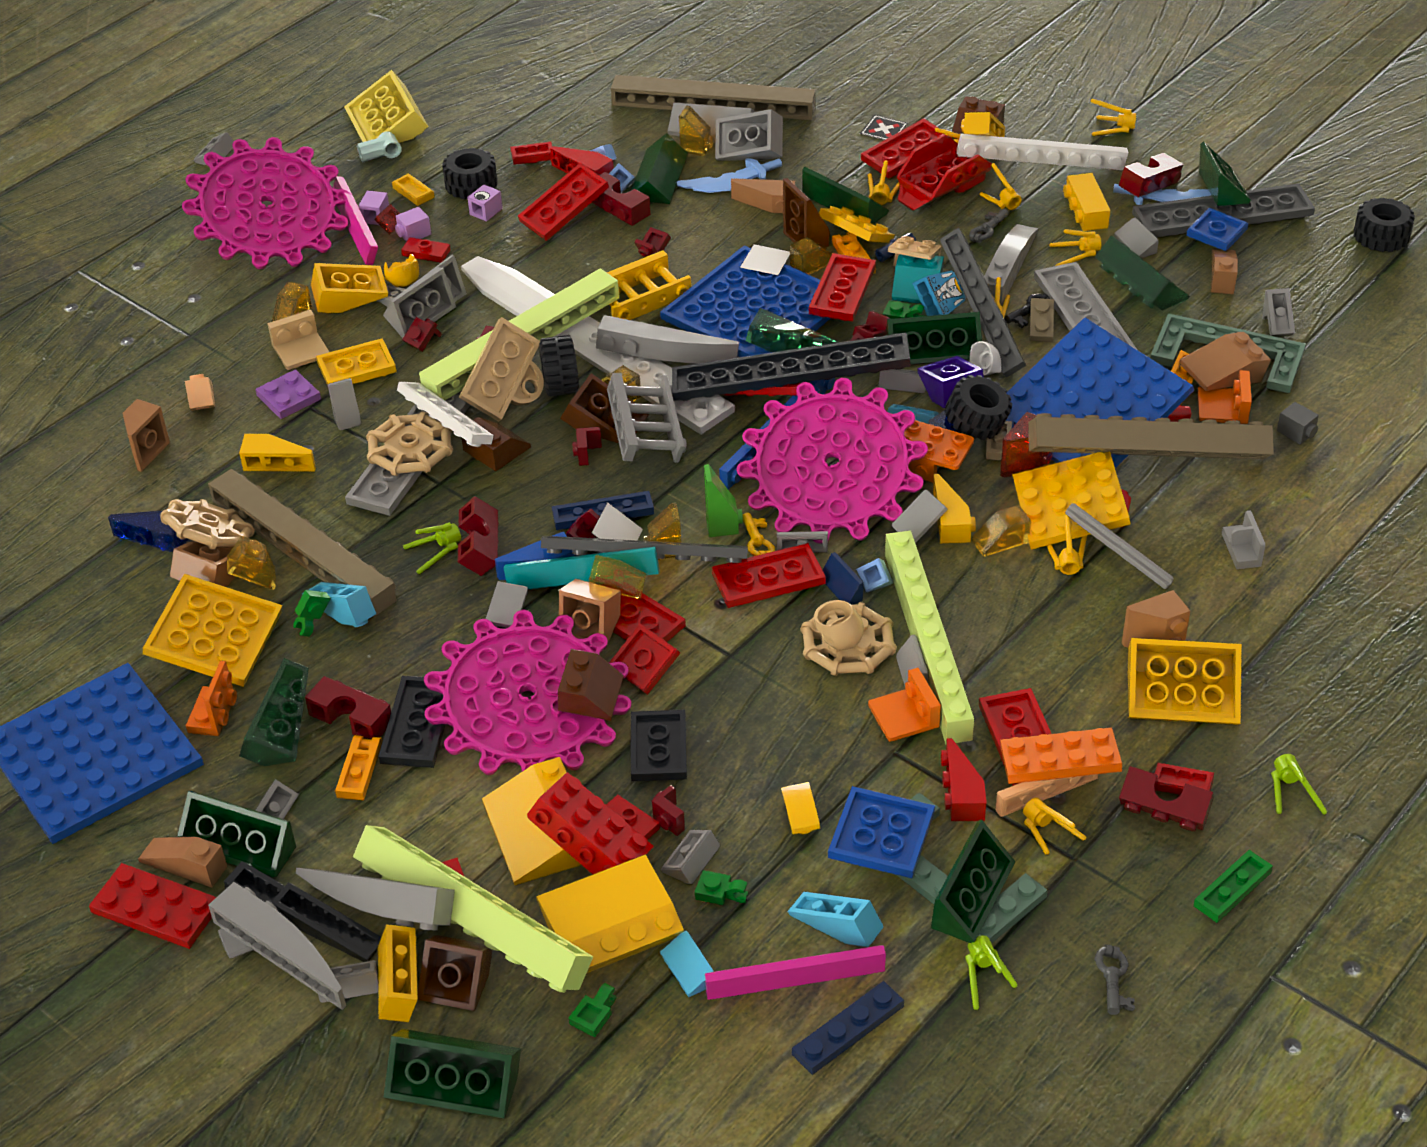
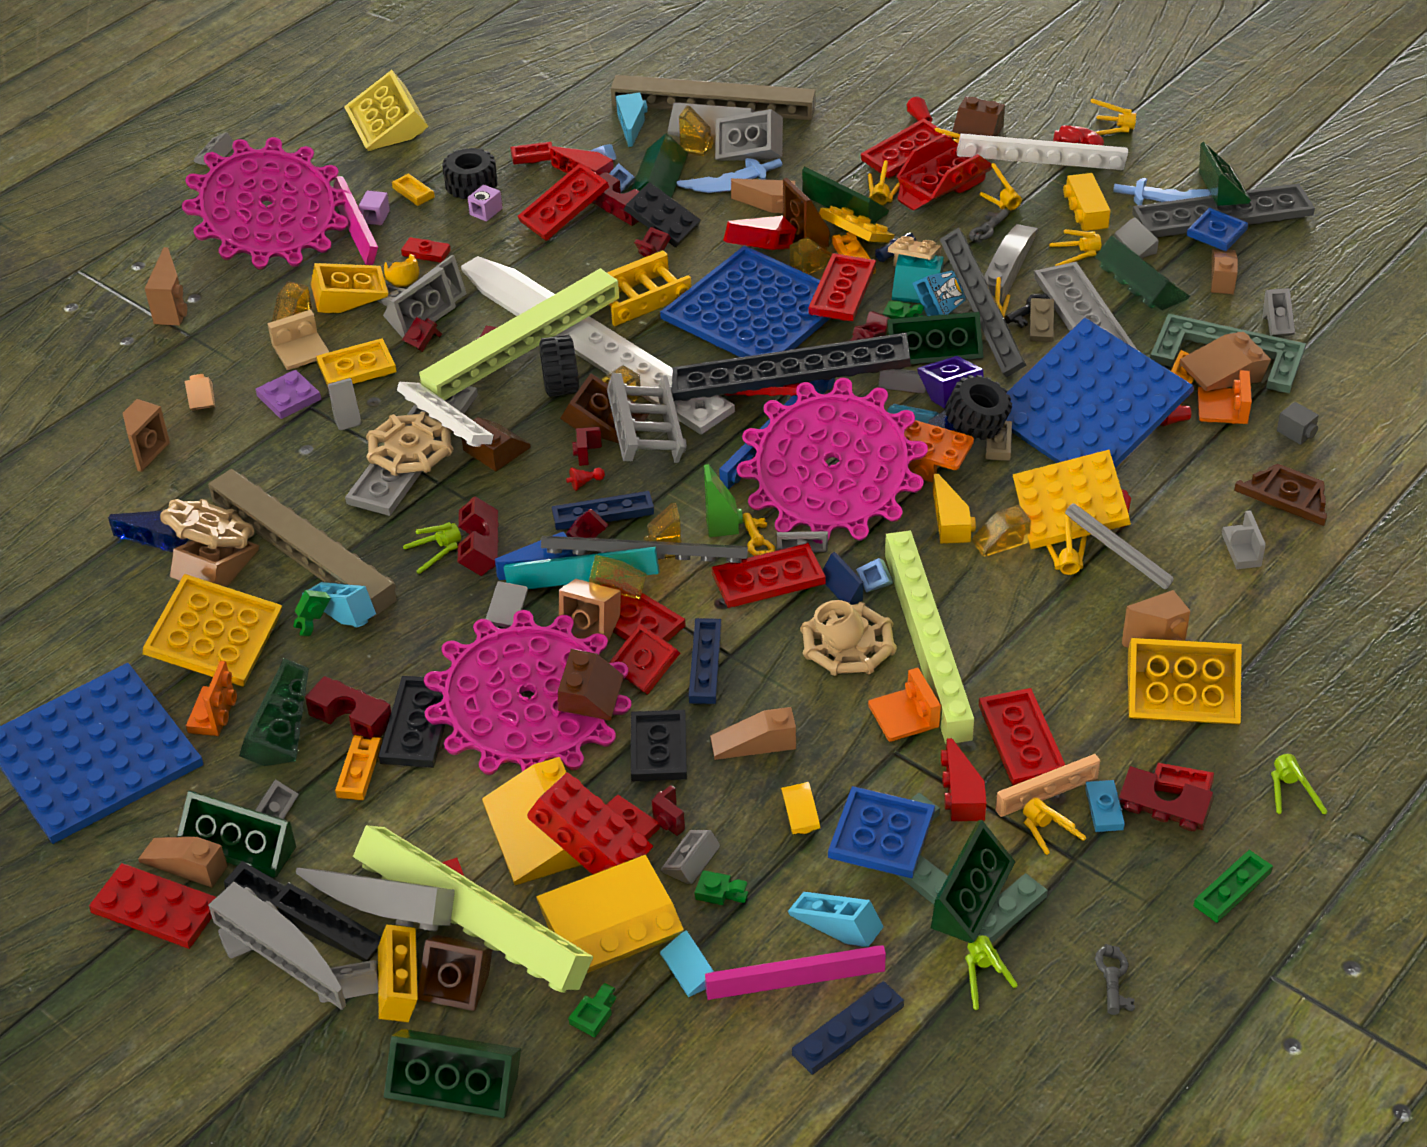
clear yellow slope [227,536,276,590] -> none
yellow slope [239,434,316,472] -> none
light aqua piece [357,131,401,162] -> none
clear red plate [374,204,400,235] -> none
lavender brick [395,207,431,242] -> none
tan plate [459,317,544,422] -> none
white sticker [592,503,643,540] -> none
light grey slope [596,315,739,363] -> none
white sticker [740,245,791,275] -> none
clear green wedge [745,308,840,353] -> none
black sticker [860,115,908,140] -> none
light grey slope [892,490,948,543] -> none
light grey slope [896,635,928,686] -> none
yellow brick [961,112,1005,137] -> none
white hat [970,341,1001,376] -> none
clear red slope [1000,412,1052,478] -> none
orange plate [1000,728,1122,784] -> none
dark tan brick [1028,413,1274,460] -> none
dark red arch [1118,153,1183,197] -> none
black tyre [1353,198,1415,252] -> none
none -> medium nougat slope [145,247,187,325]
none -> red piece [566,467,605,491]
none -> medium azure slope [616,93,648,147]
none -> black plate [624,182,701,248]
none -> dark blue plate [689,618,722,704]
none -> medium nougat slope [710,707,796,760]
none -> red slope [723,216,796,250]
none -> red cone [907,96,933,122]
none -> red animal [1053,125,1104,146]
none -> dark azure plate [1085,780,1125,832]
none -> reddish brown wing [1234,464,1327,526]

